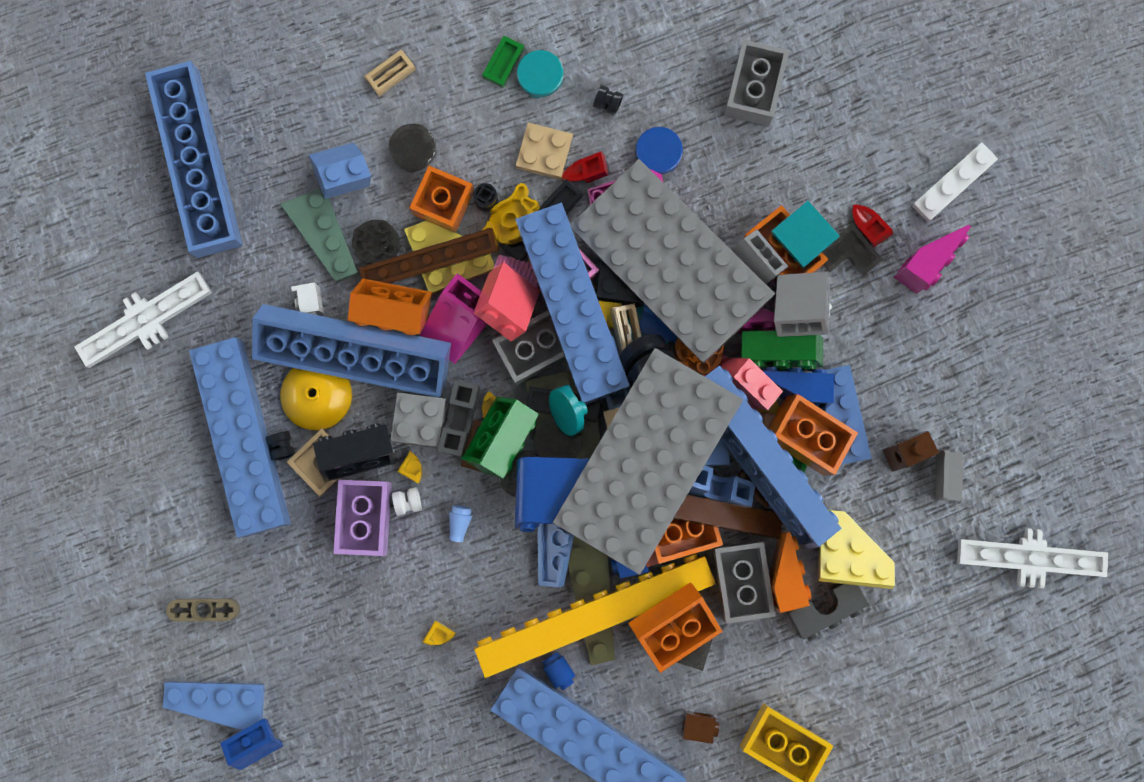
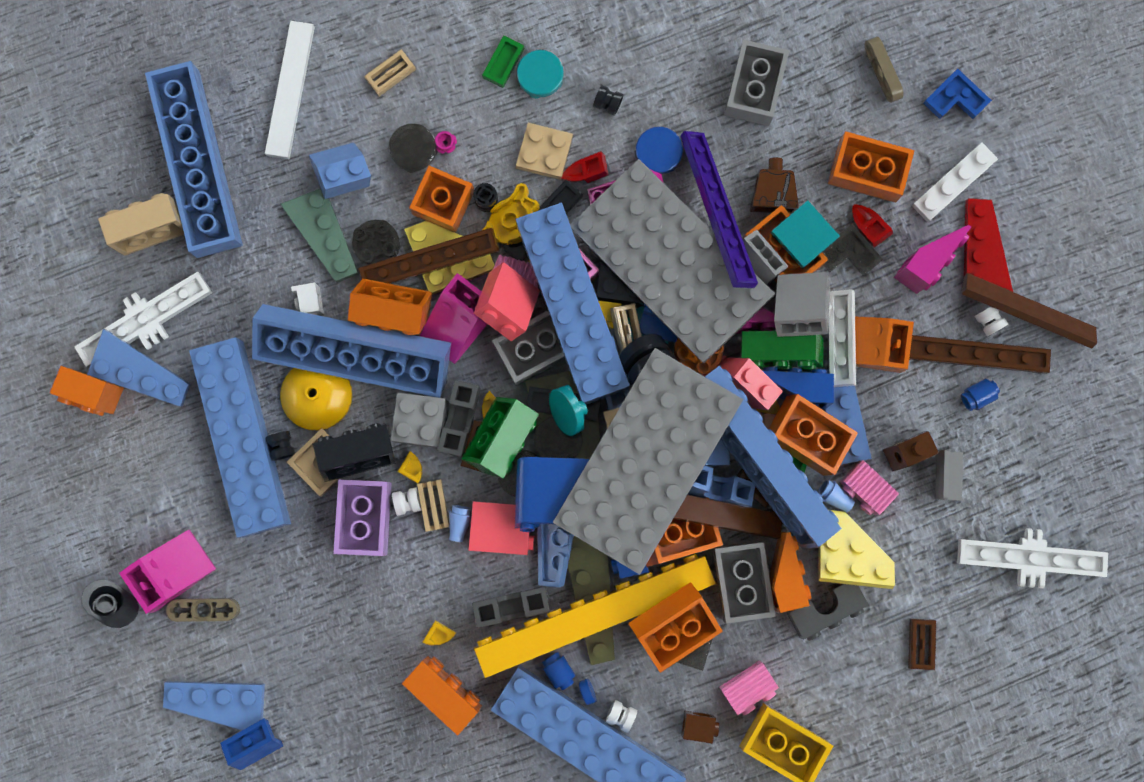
none -> orange brick [50,366,124,416]
none -> black piece [81,579,139,628]
none -> medium blue wing [87,329,190,407]
none -> tan brick [98,193,184,256]
none -> dark pink slope [119,529,216,614]
none -> white tile [265,21,315,160]
none -> orange brick [402,656,482,736]
none -> tan tile [417,479,449,532]
none -> dark pink plate [434,131,457,154]
none -> coral brick [469,501,534,555]
none -> dark grey arch [472,586,551,628]
none -> blue tile [579,678,597,705]
none -> white wheel [605,700,638,733]
none -> dark purple tile [680,131,758,288]
none -> bright pink brick [719,660,779,716]
none -> reddish brown torso [750,157,799,214]
none -> light blue cone [818,480,855,513]
none -> orange brick [827,131,915,203]
none -> white plate [829,289,856,387]
none -> bright pink brick [840,460,899,515]
none -> orange slope [855,316,914,373]
none -> dark tan beam [865,37,904,103]
none -> reddish brown tile [908,619,936,670]
none -> reddish brown tile [909,335,1051,374]
none -> blue plate [923,69,992,119]
none -> blue brick [960,378,1000,411]
none -> reddish brown tile [962,273,1097,349]
none -> red wing [964,198,1013,292]
none -> white wheel [974,307,1008,336]

